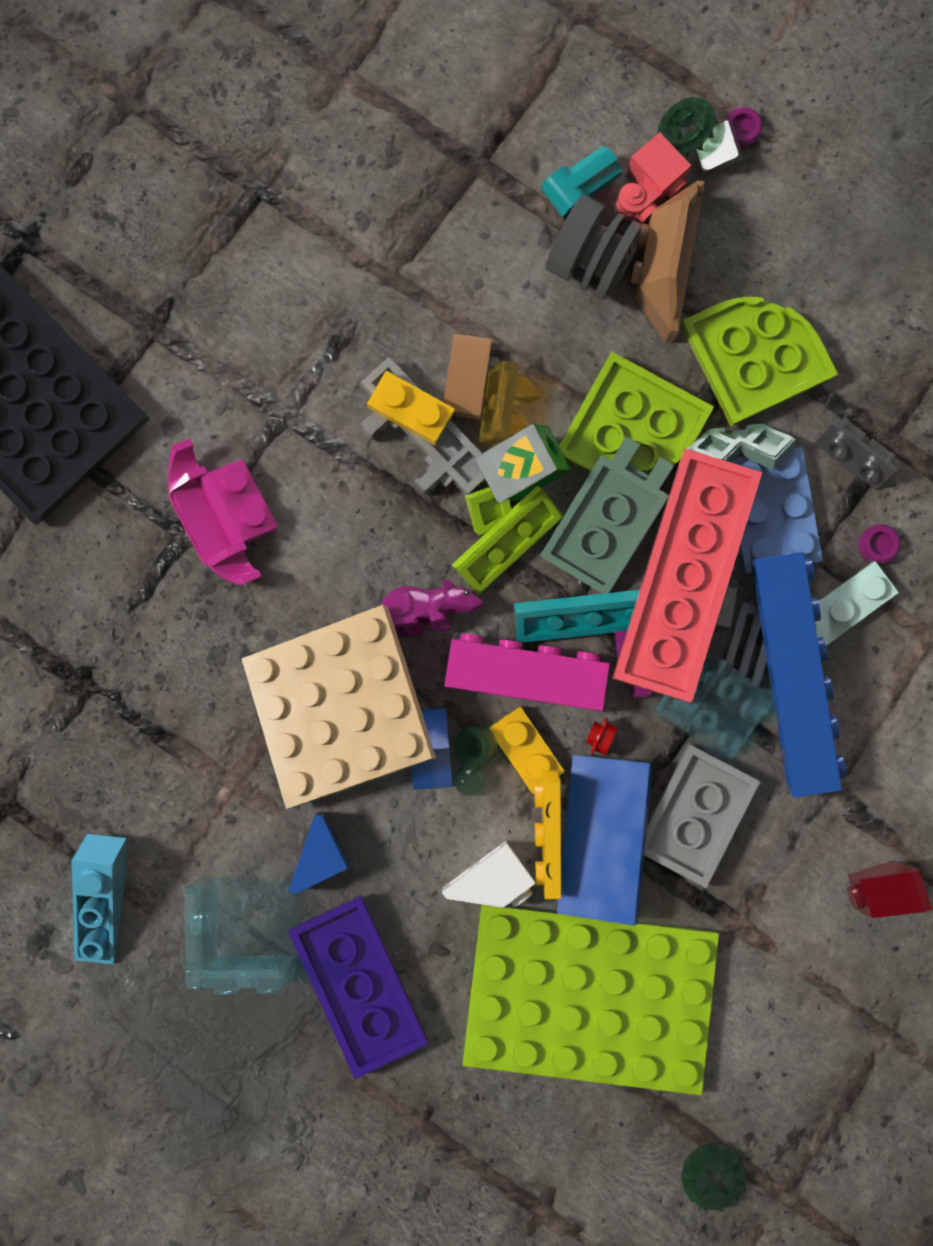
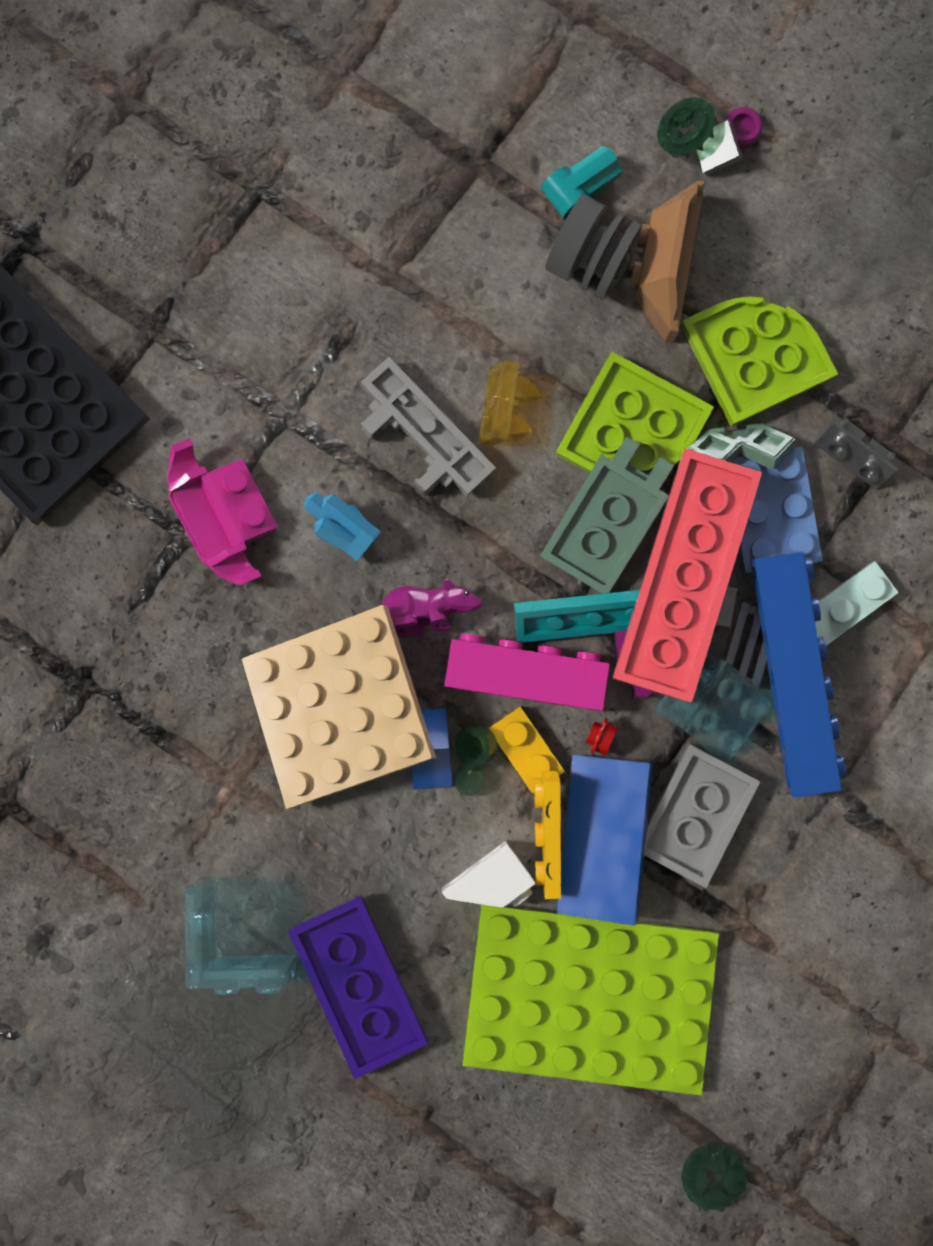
medium azure slope [72,834,127,965] -> none
blue slope [288,812,351,894] -> none
yellow plate [367,371,455,446] -> none
medium nougat slope [443,334,492,420] -> none
lime tile [452,486,564,595] -> none
lime plate [465,487,511,535] -> none
piece [476,423,571,503] -> none
coral brick [616,132,691,224] -> none
dark red slope [847,861,933,918] -> none
magenta tile [858,524,901,564] -> none
none -> dark azure rock [304,492,381,561]

